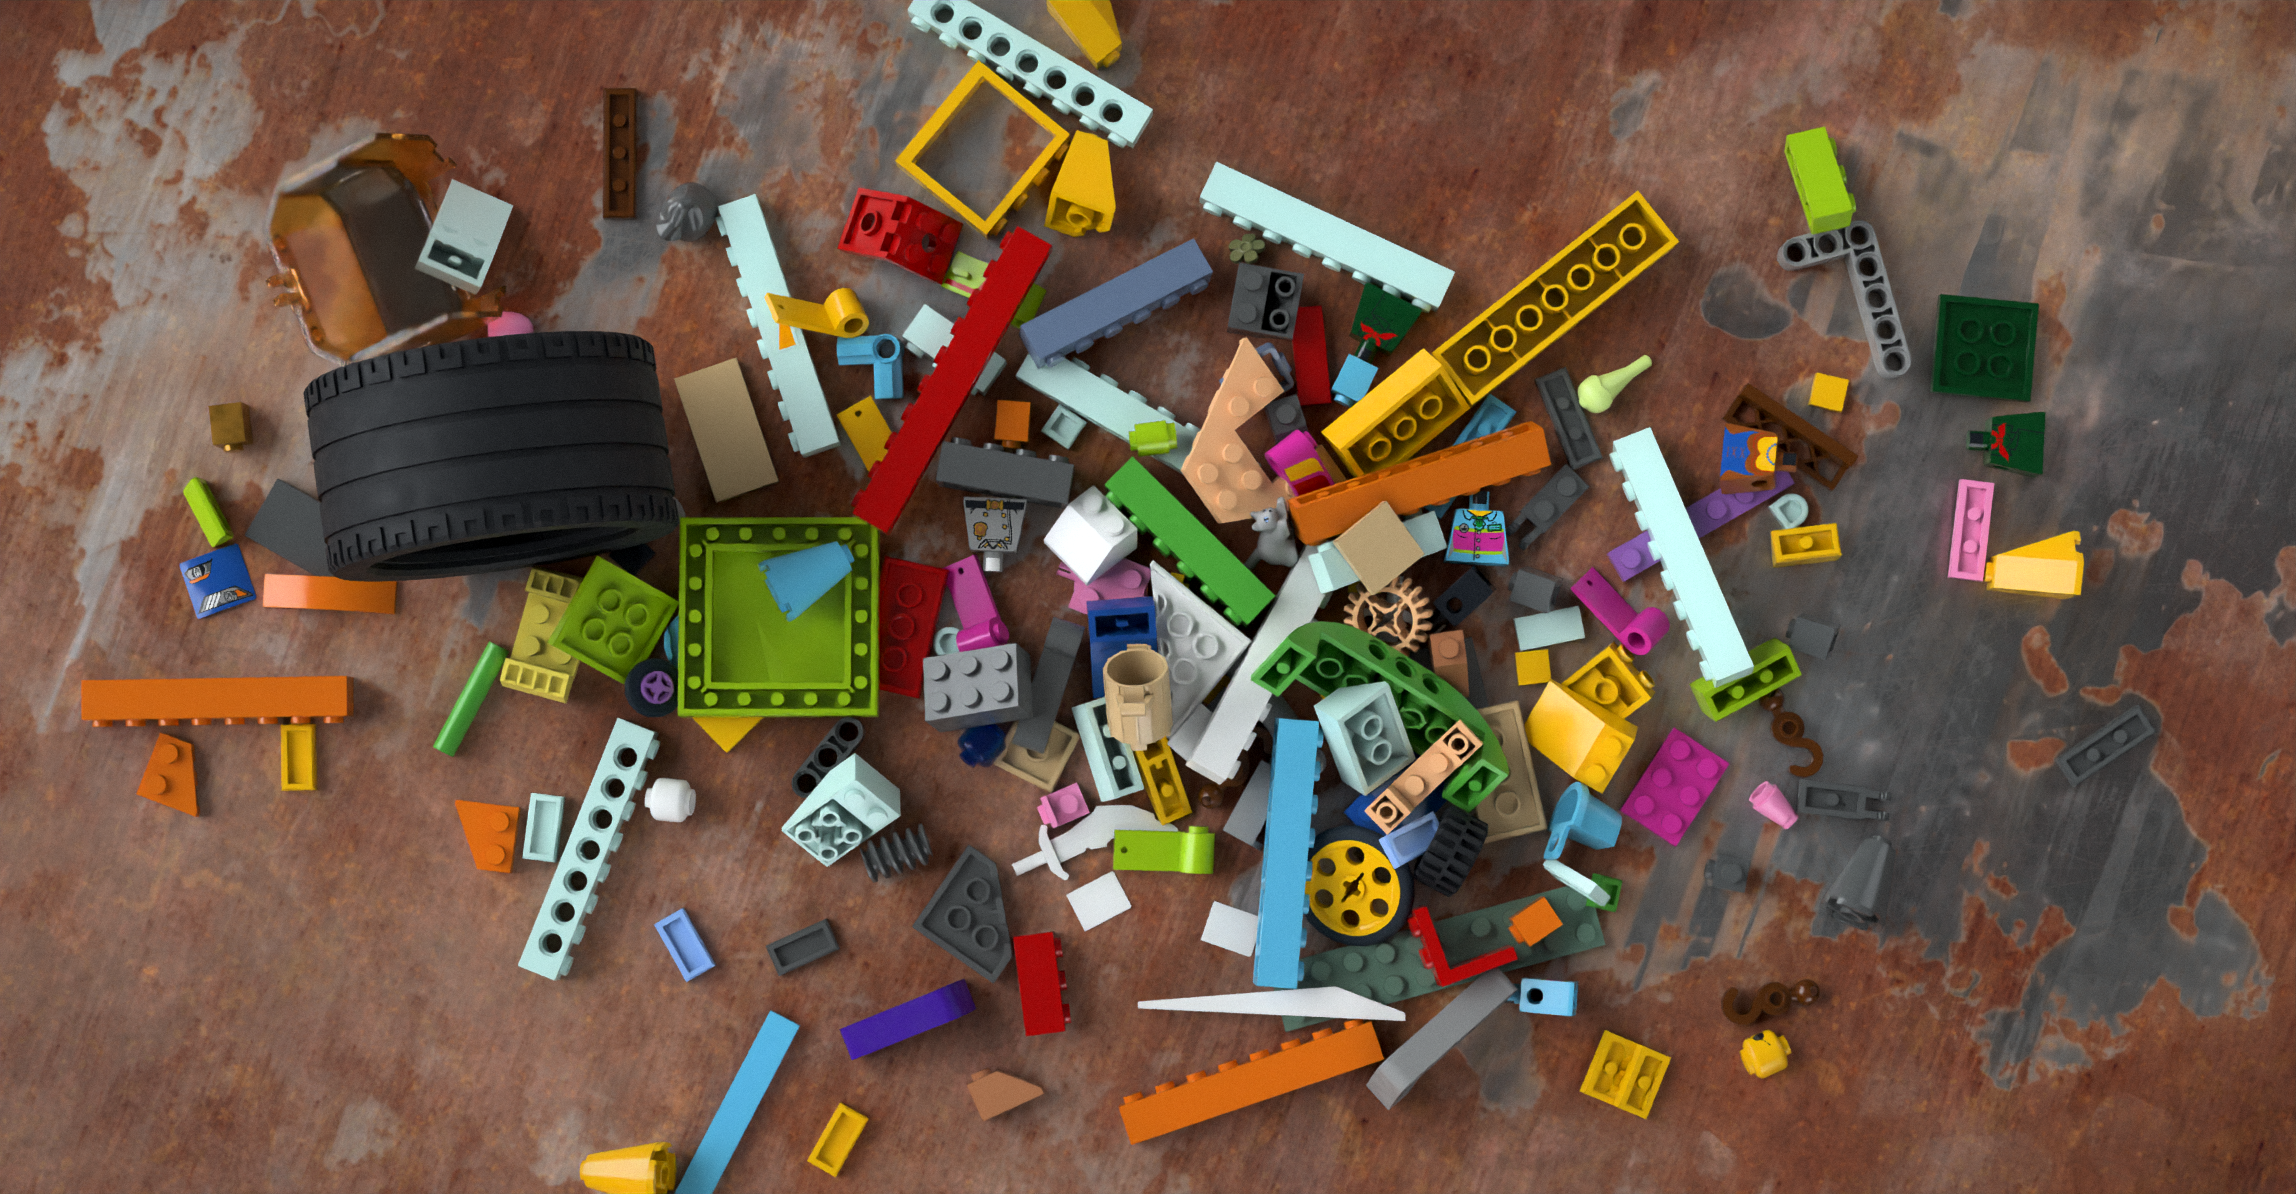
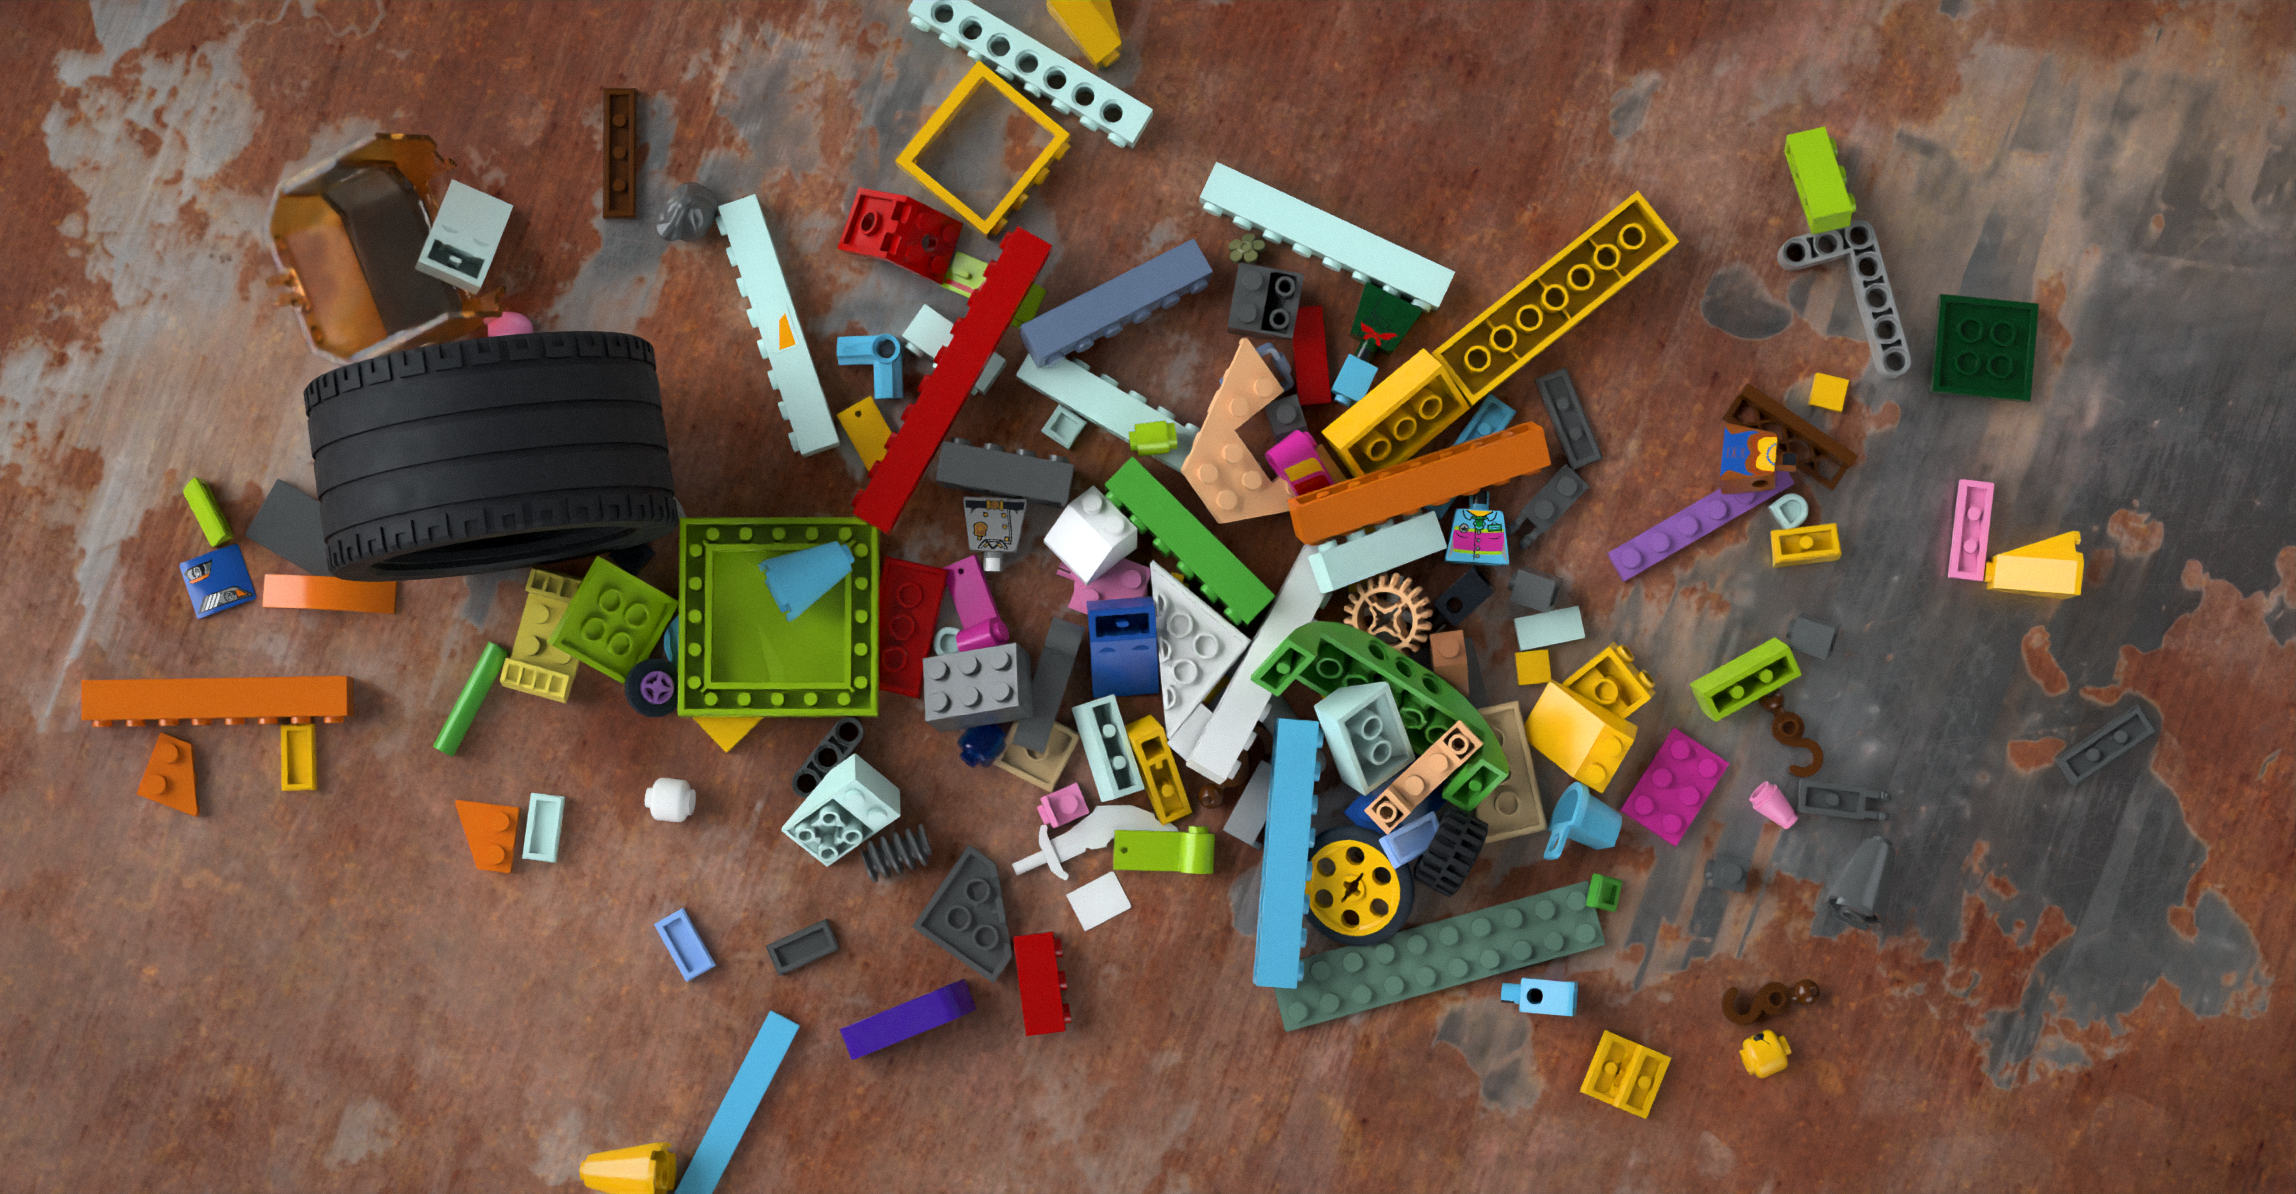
pearl gold brick [208,402,253,453] -> none
light aqua brick [518,718,661,980] -> none
tan tile [674,358,779,503] -> none
yellow door [764,288,869,338] -> none
yellow tile [807,1102,869,1177] -> none
nougat slope [967,1067,1045,1122] -> none
orange brick [994,400,1032,450] -> none
yellow slope [1044,130,1116,237] -> none
tan container [1103,644,1173,751] -> none
orange brick [1118,1019,1384,1145] -> none
white sticker [1138,986,1406,1021] -> none
white sticker [1201,901,1258,957] -> none
light grey animal [1243,496,1299,570] -> none
tan tile [1333,501,1425,595] -> none
light grey beam [1366,967,1518,1110] -> none
red bracket [1407,905,1518,987] -> none
orange brick [1508,896,1563,947] -> none
light aqua tile [1543,859,1610,906] -> none
dark pink door [1570,567,1670,655] -> none
yellowish green piece [1578,355,1652,413] -> none
light aqua brick [1609,427,1754,688] -> none
dark green torso [1966,412,2046,477] -> none

